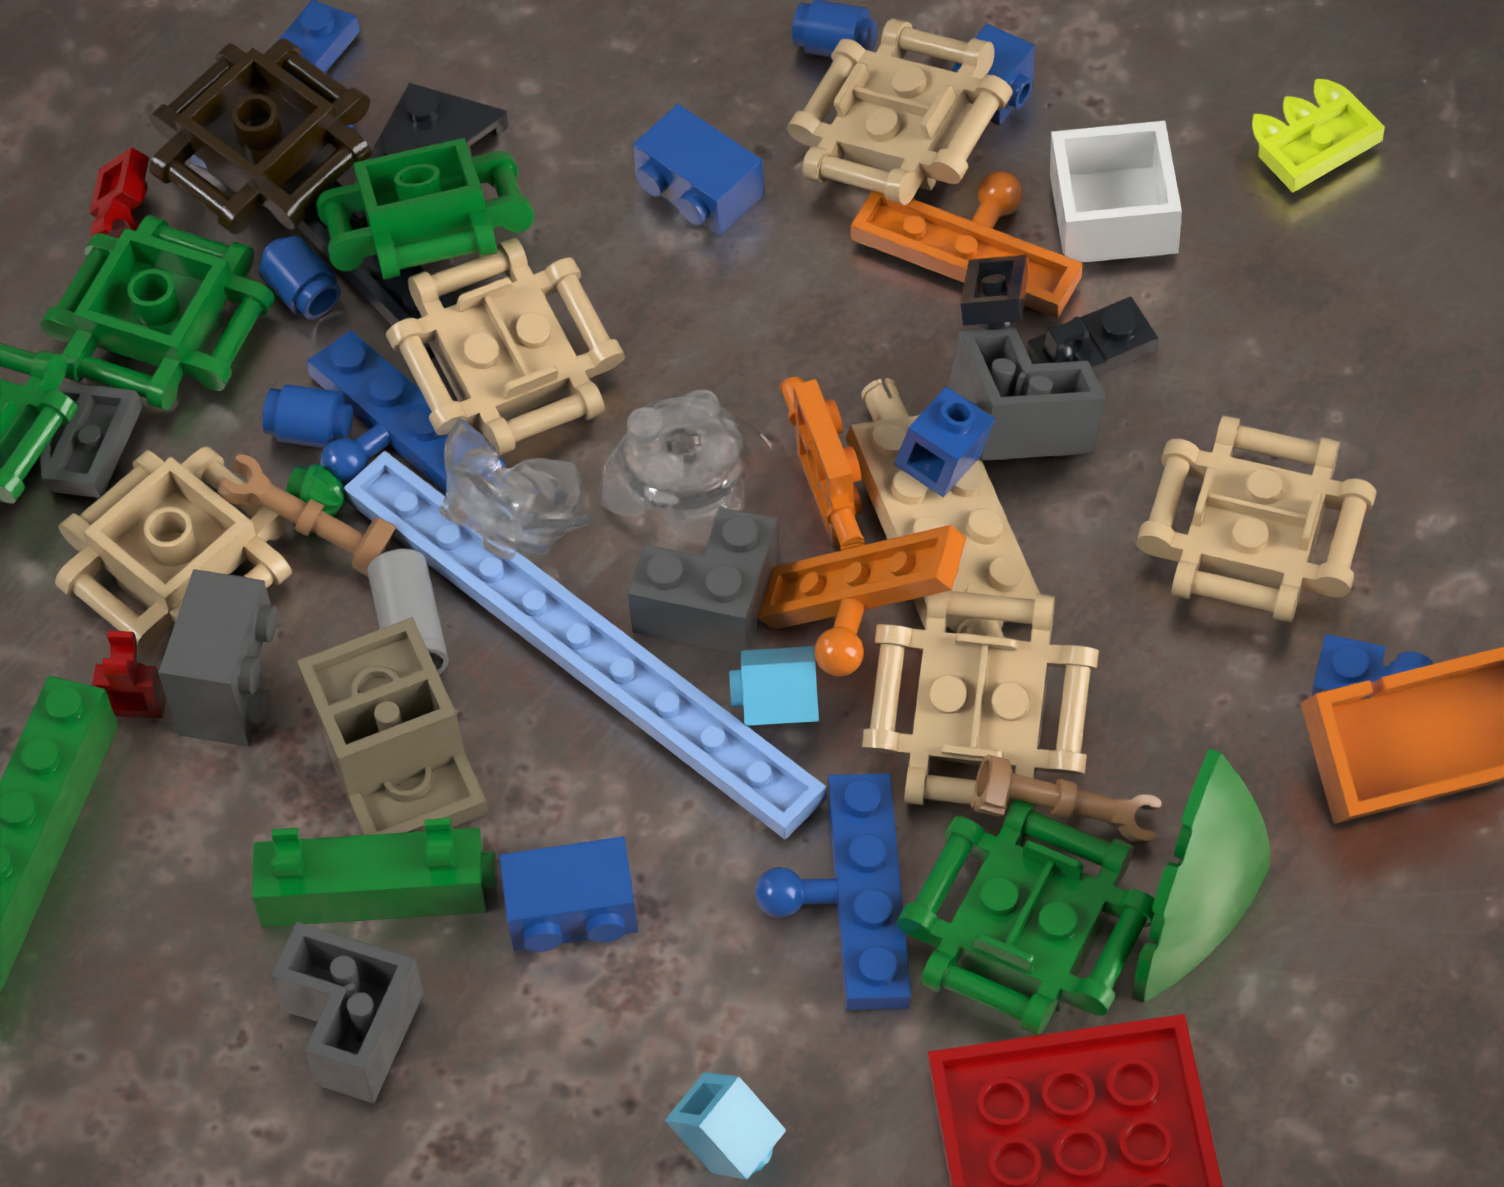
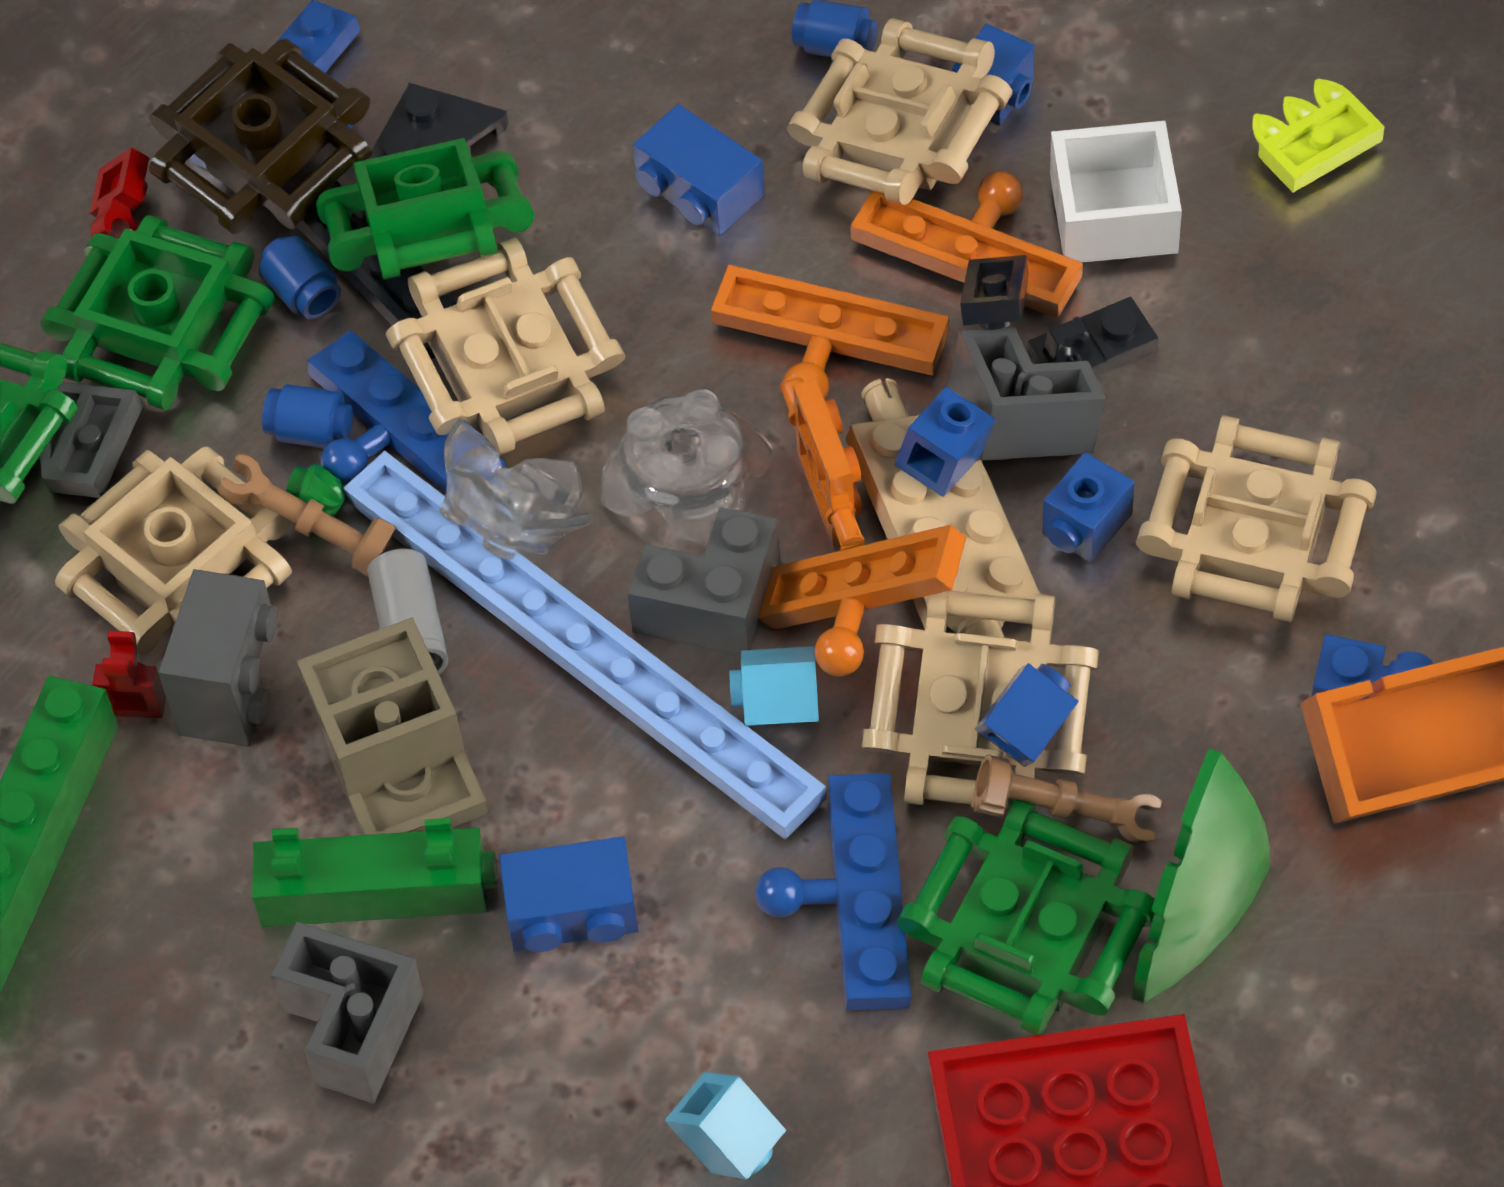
none -> orange plate [711,264,949,399]
none -> blue brick [975,663,1079,767]
none -> blue brick [1042,452,1135,563]

